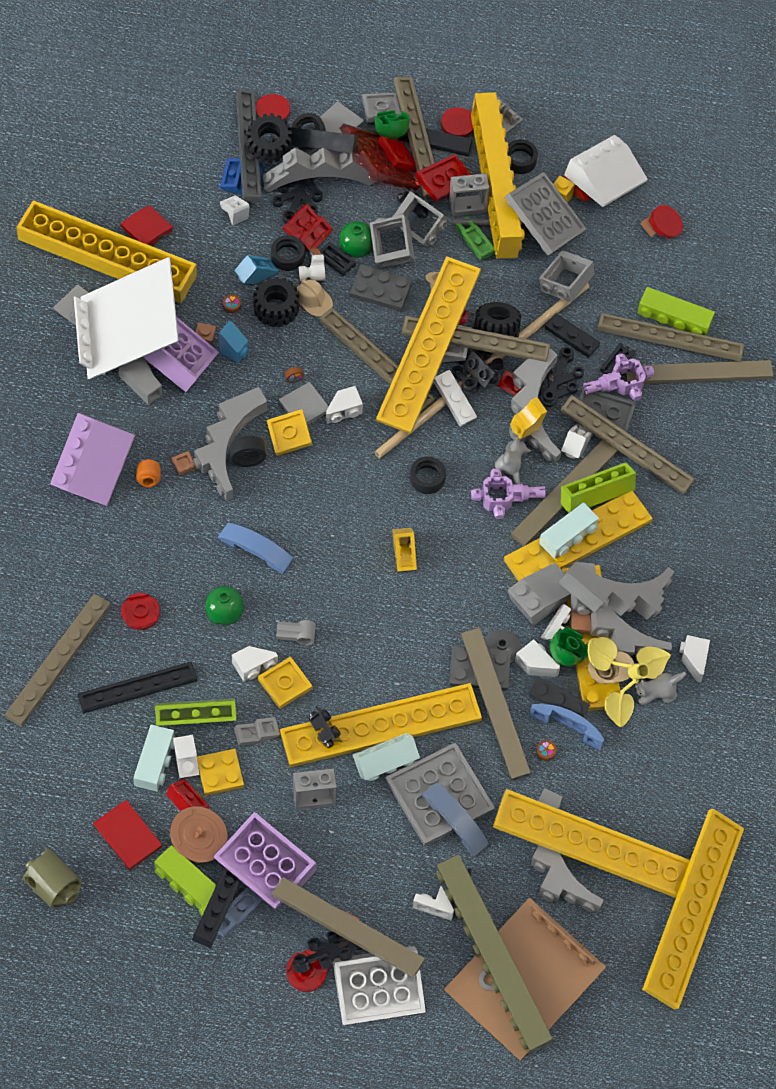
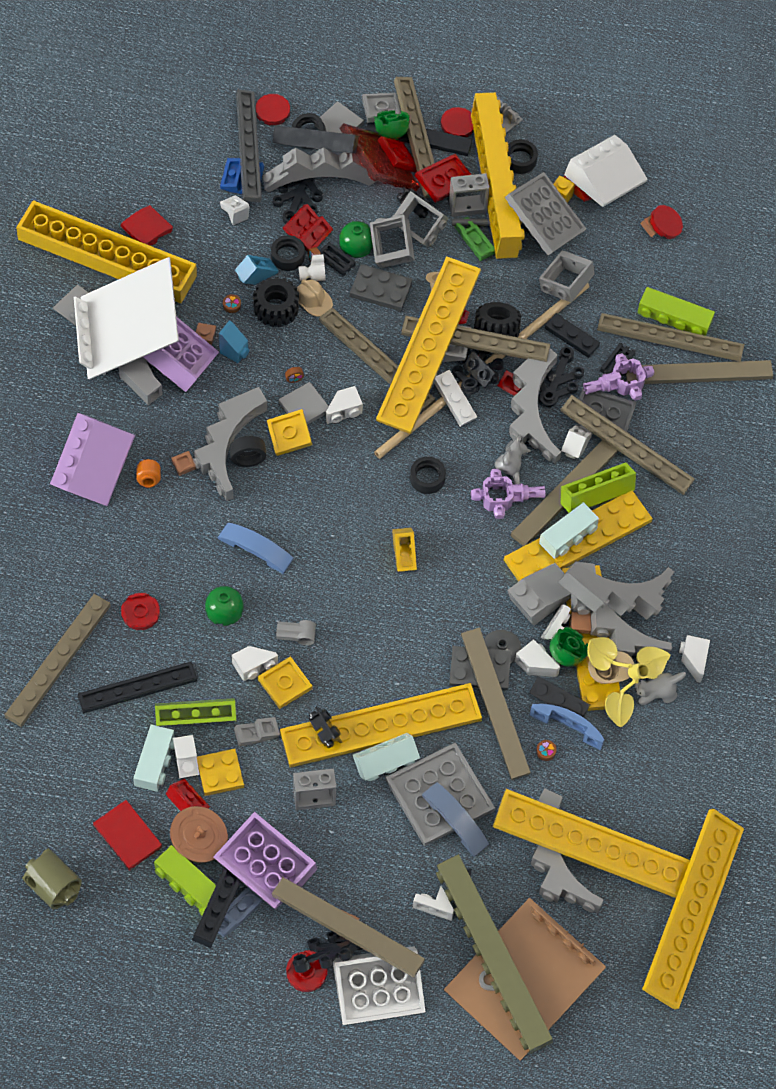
black tyre [247,113,292,163] -> none
yellow arch [510,397,547,439] -> none

